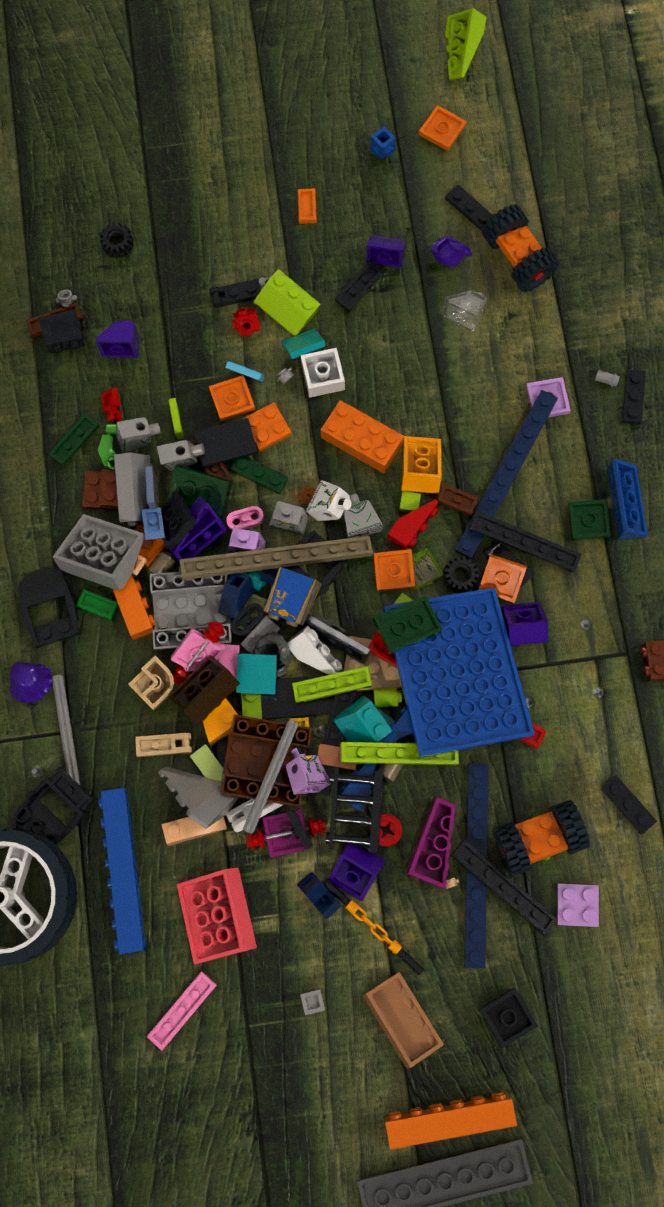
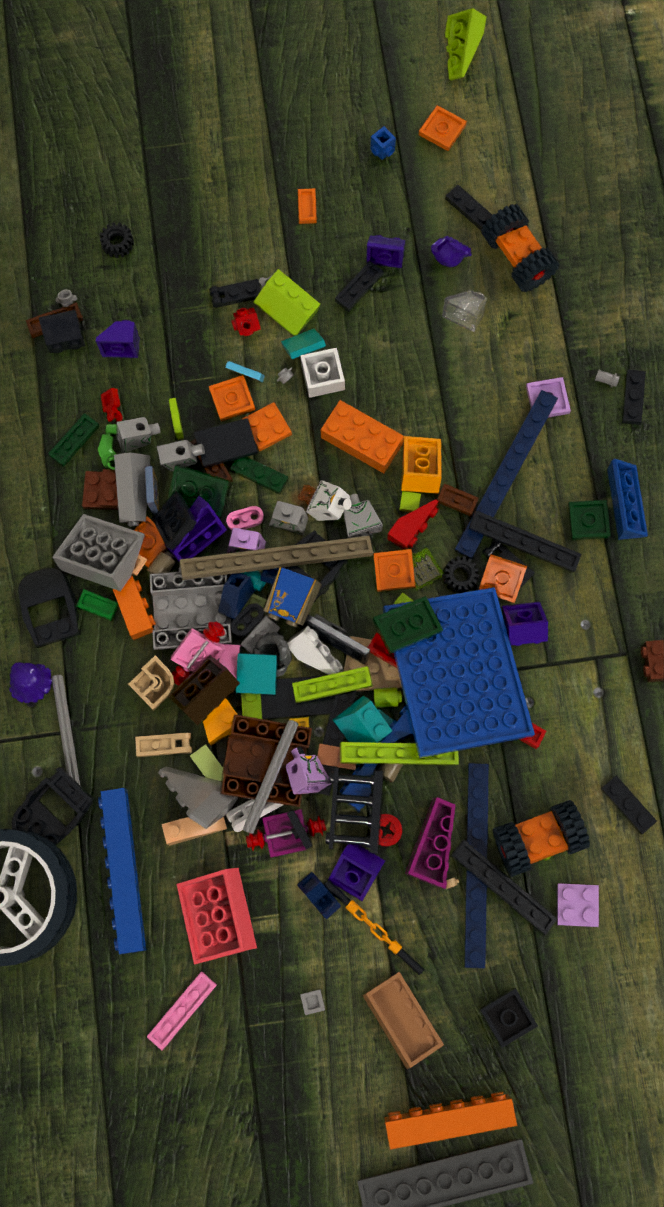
medium blue plate [141,507,165,540] -> none

